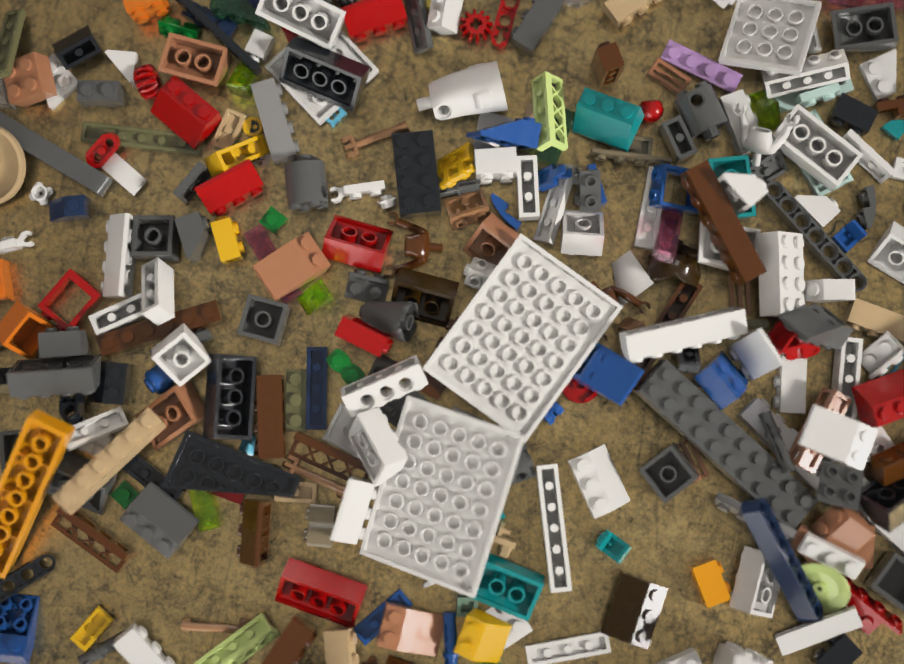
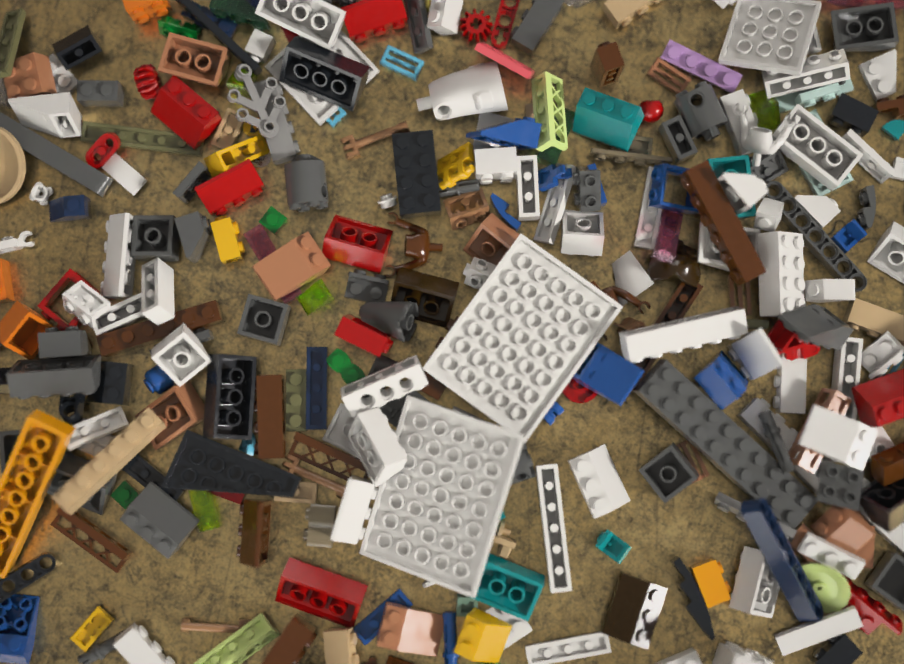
white slope [105,50,141,88] -> none
white plate [330,180,386,204] -> none
black plate [676,347,702,373] -> none
none -> white slope [8,92,82,138]
none -> white bracket [62,280,111,329]
none -> light grey plant [227,64,286,138]
none -> medium azure tile [379,45,425,81]
none -> coral tile [474,42,536,79]
none -> black slope [670,556,715,640]
none -> white brick [754,197,784,232]

